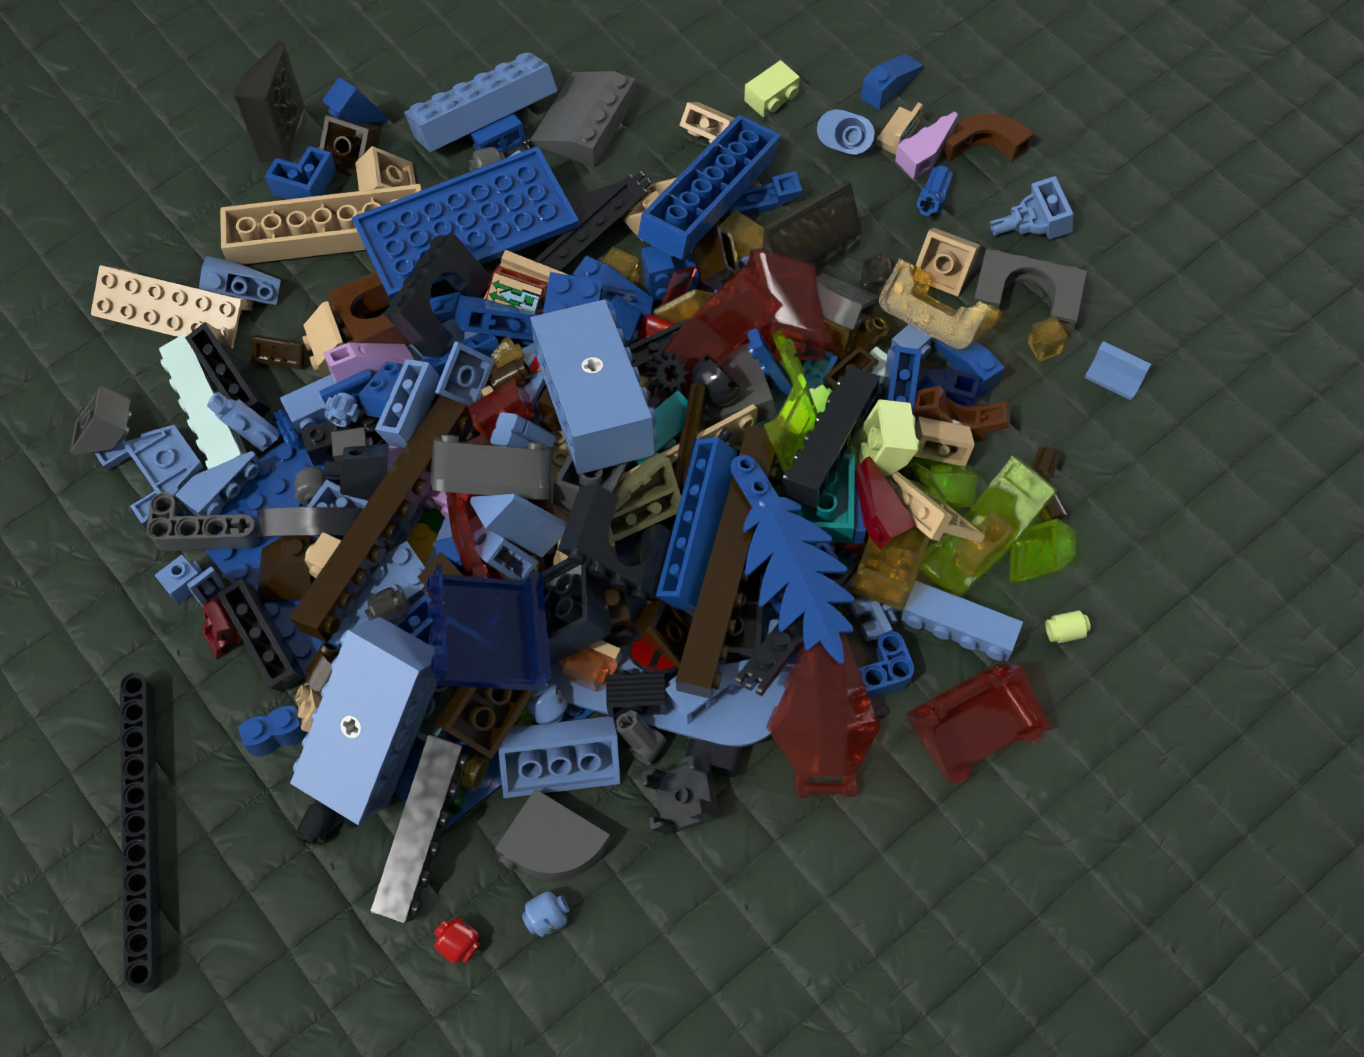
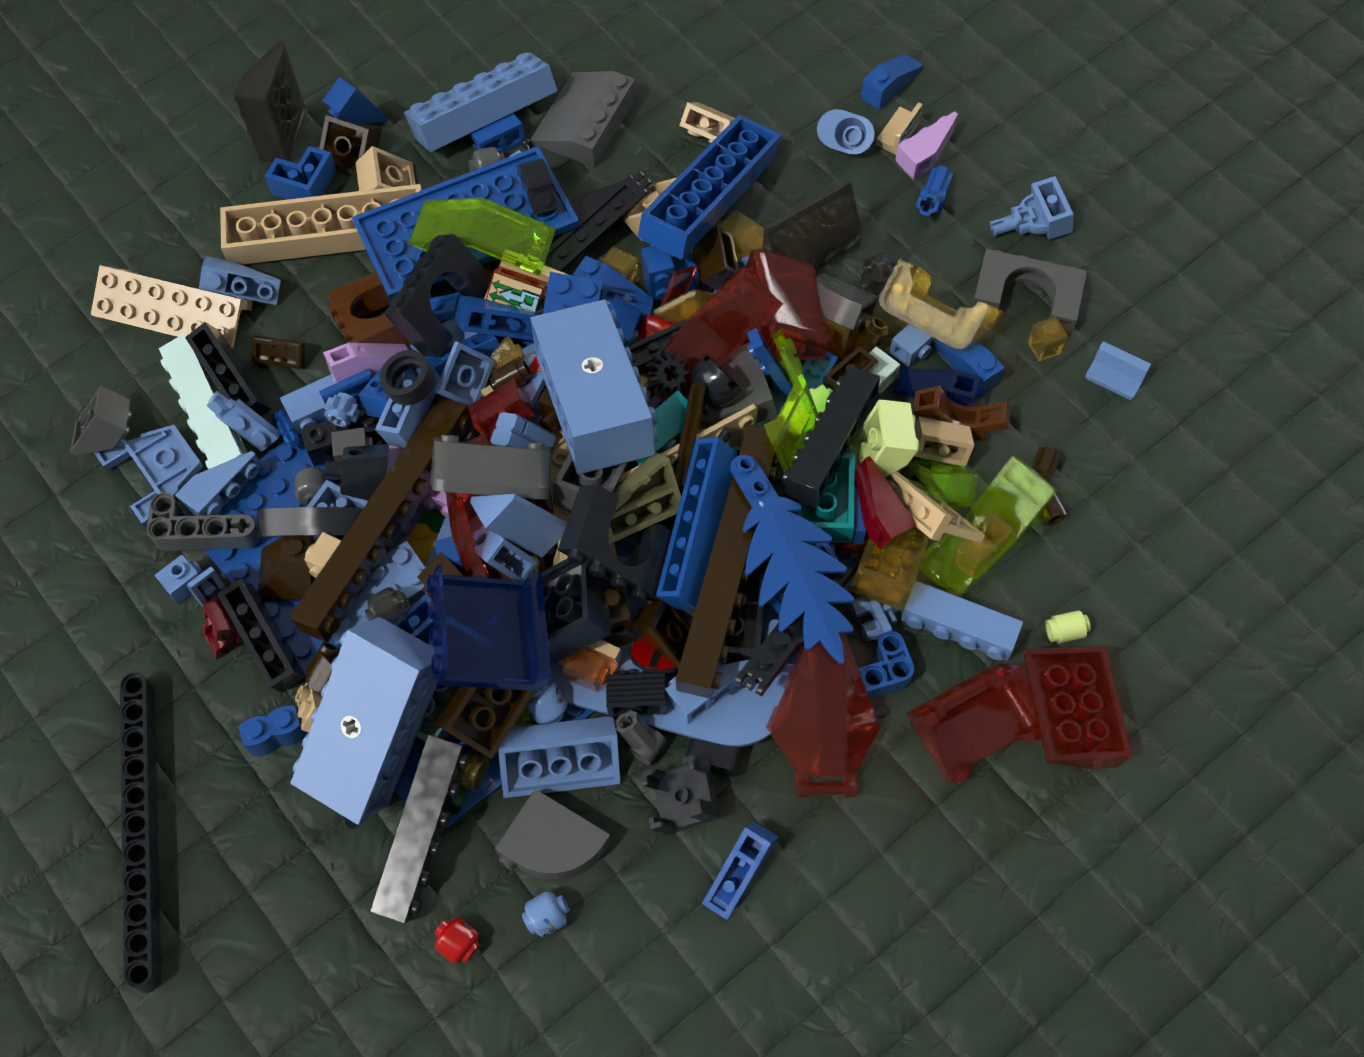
black brick [296,799,336,846] -> none
tan slope [302,301,344,378] -> none
blue slope [721,171,802,218] -> none
yellowish green brick [744,60,800,118] -> none
blue brick [881,346,922,414] -> none
tan slope [911,228,981,296] -> none
reddish brown arch [943,113,1034,162] -> none
clear neon green slope [1010,519,1076,583] -> none
none -> black tyre [380,350,436,406]
none -> clear neon green windscreen [408,198,556,275]
none -> black brick [516,158,559,215]
none -> blue slope [702,821,779,920]
none -> clear red slope [1023,646,1132,769]

